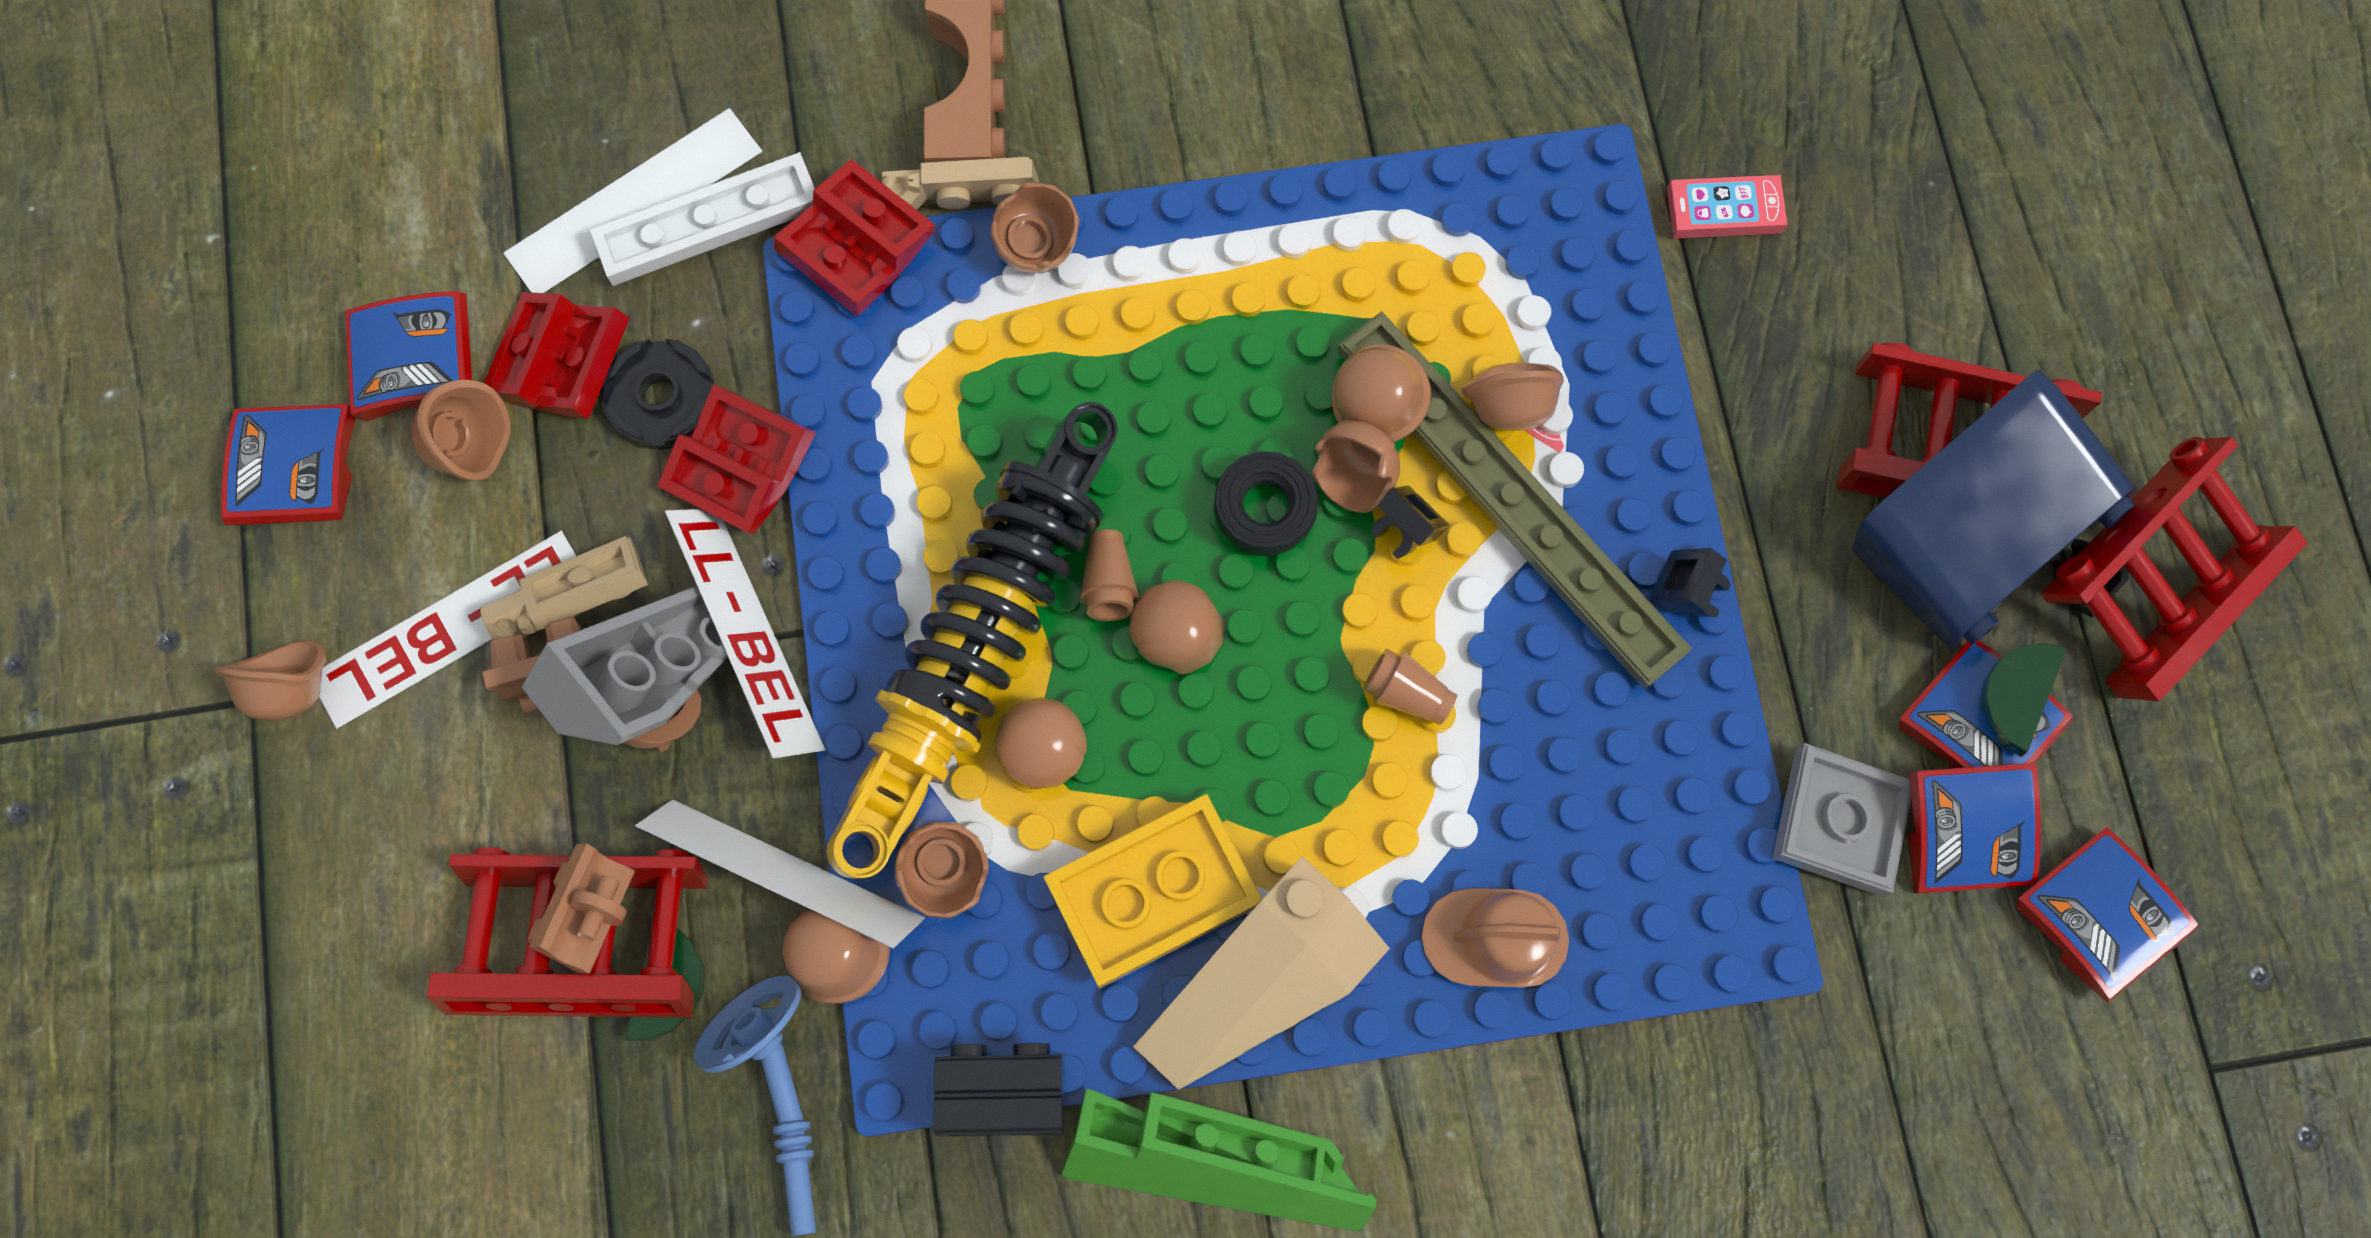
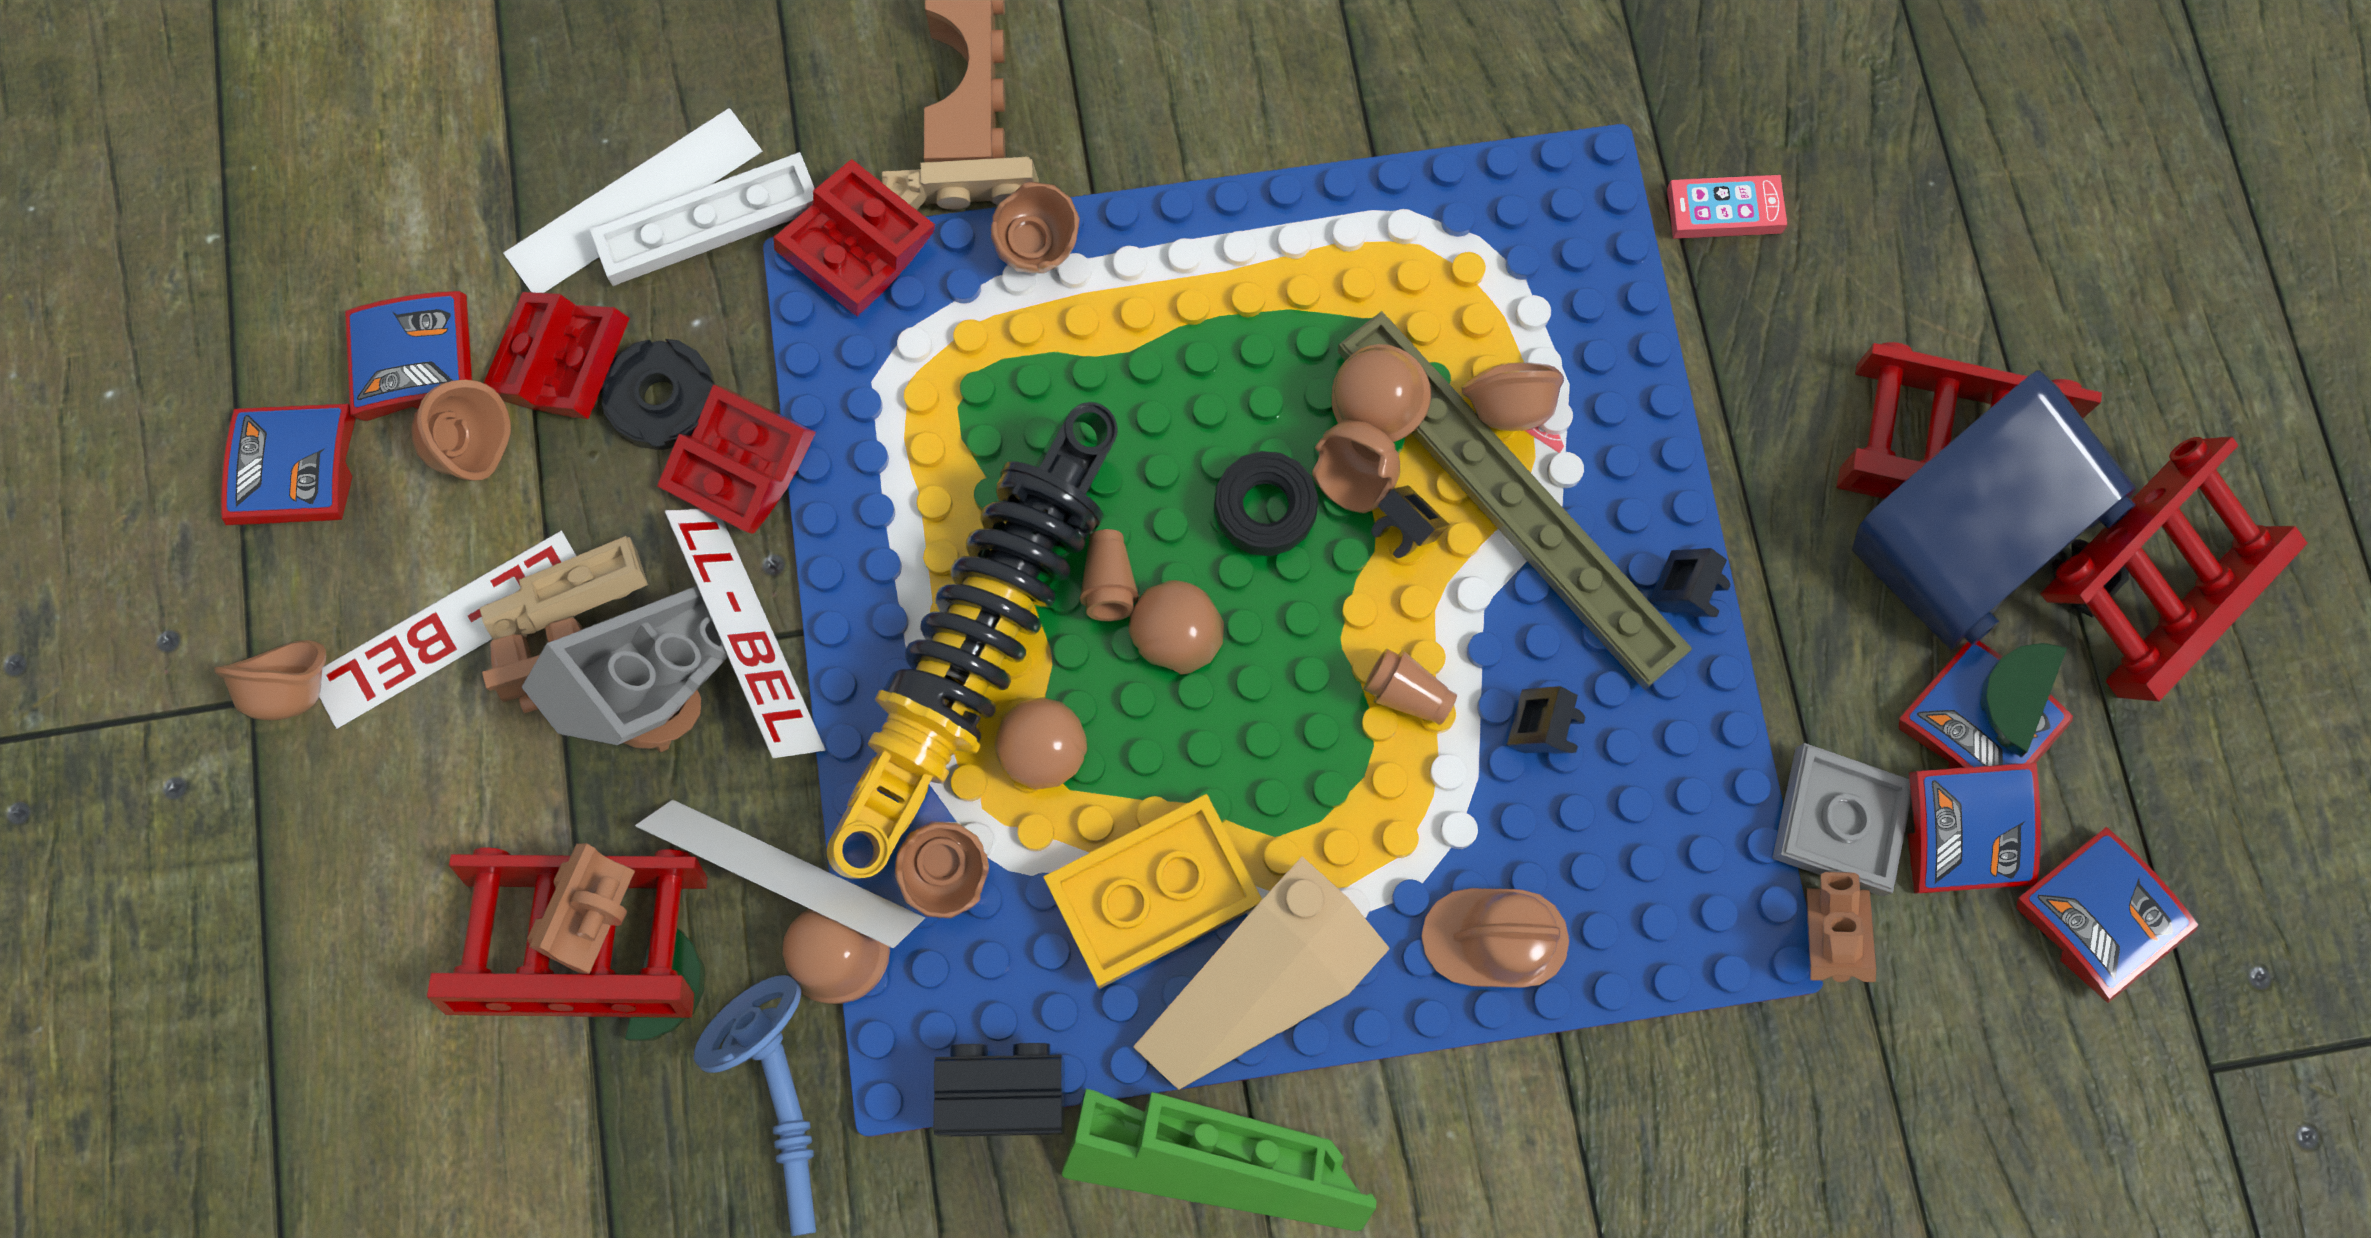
none -> black tile [1507,686,1586,754]
none -> nougat hips [1806,872,1876,982]

